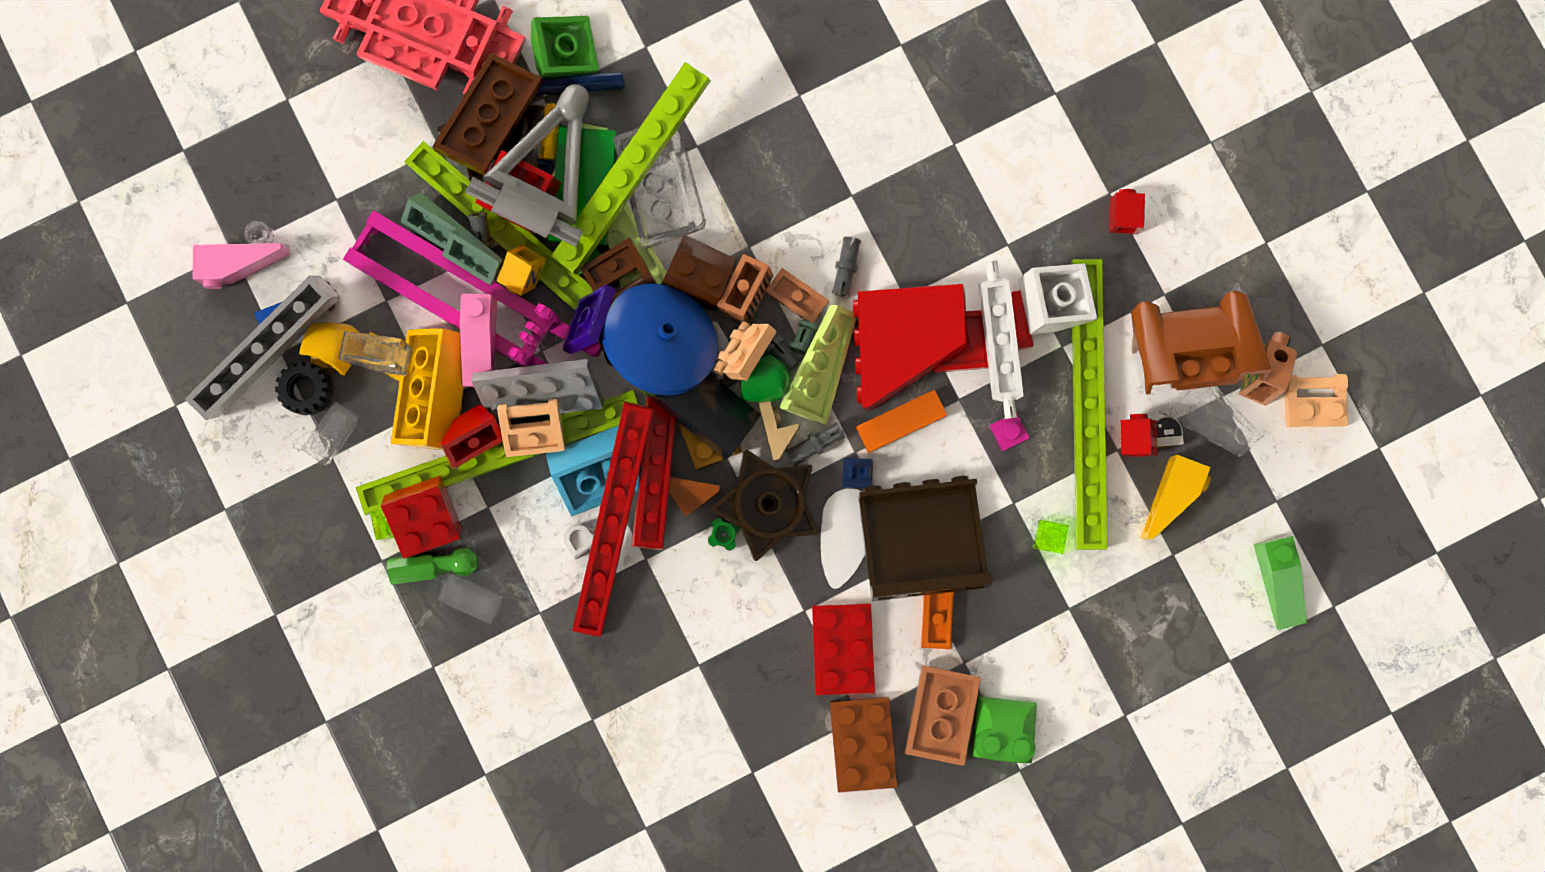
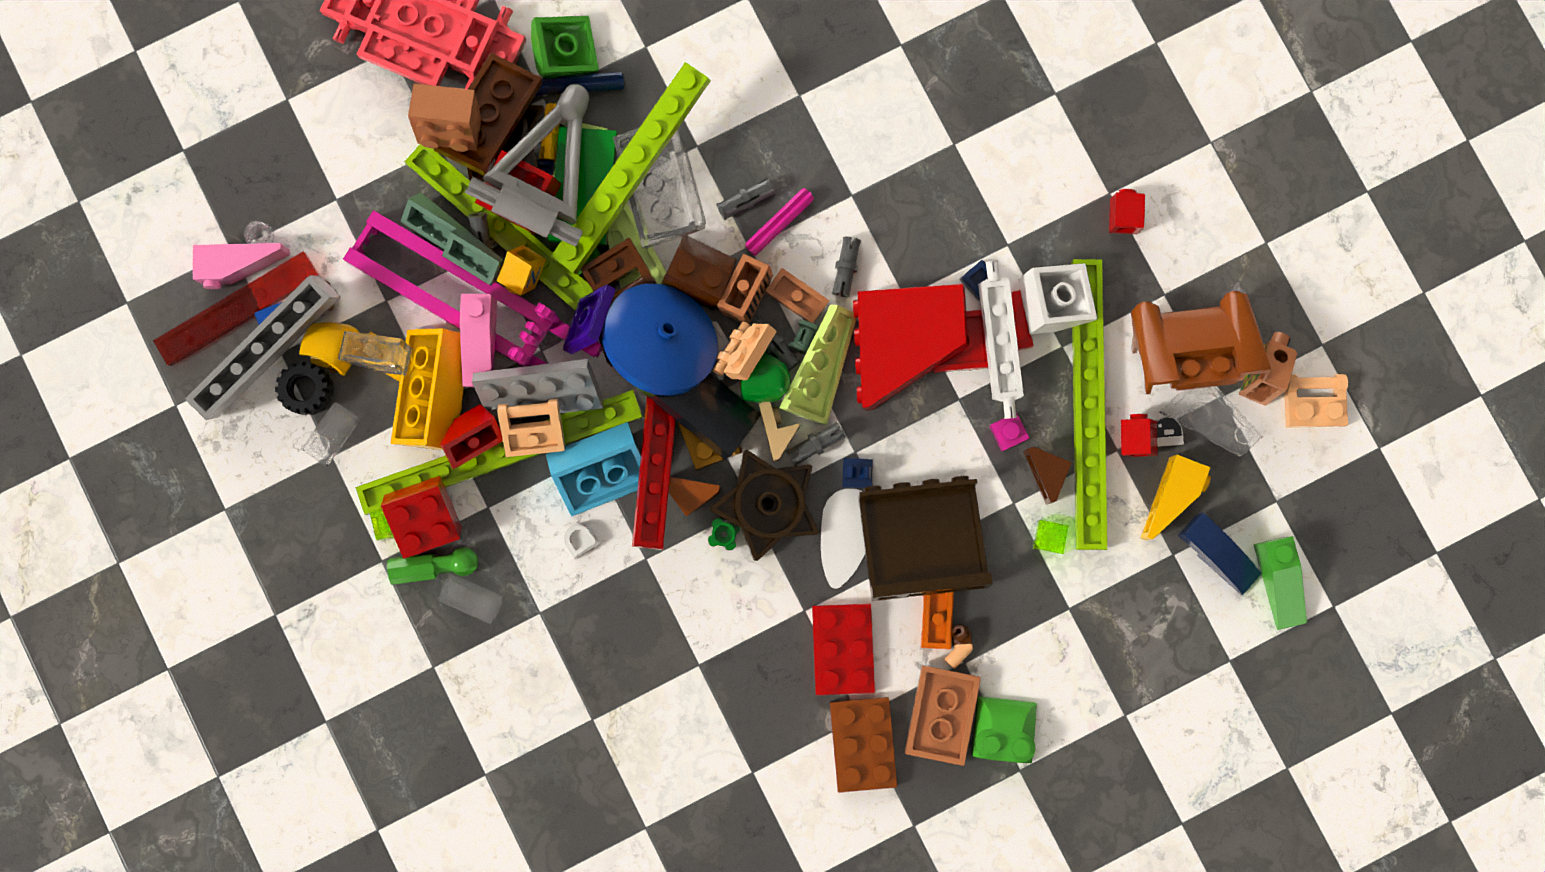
red tile [572,401,654,637] -> none
orange tile [855,389,947,453] -> none
none -> clear red tile [153,251,320,366]
none -> nougat brick [408,83,482,152]
none -> dark grey pin [716,178,775,220]
none -> dark pink axle [745,188,814,256]
none -> arm [944,624,973,670]
none -> dark blue tile [960,259,988,301]
none -> reddish brown slope [1023,447,1072,505]
none -> dark blue slope [1178,513,1262,595]

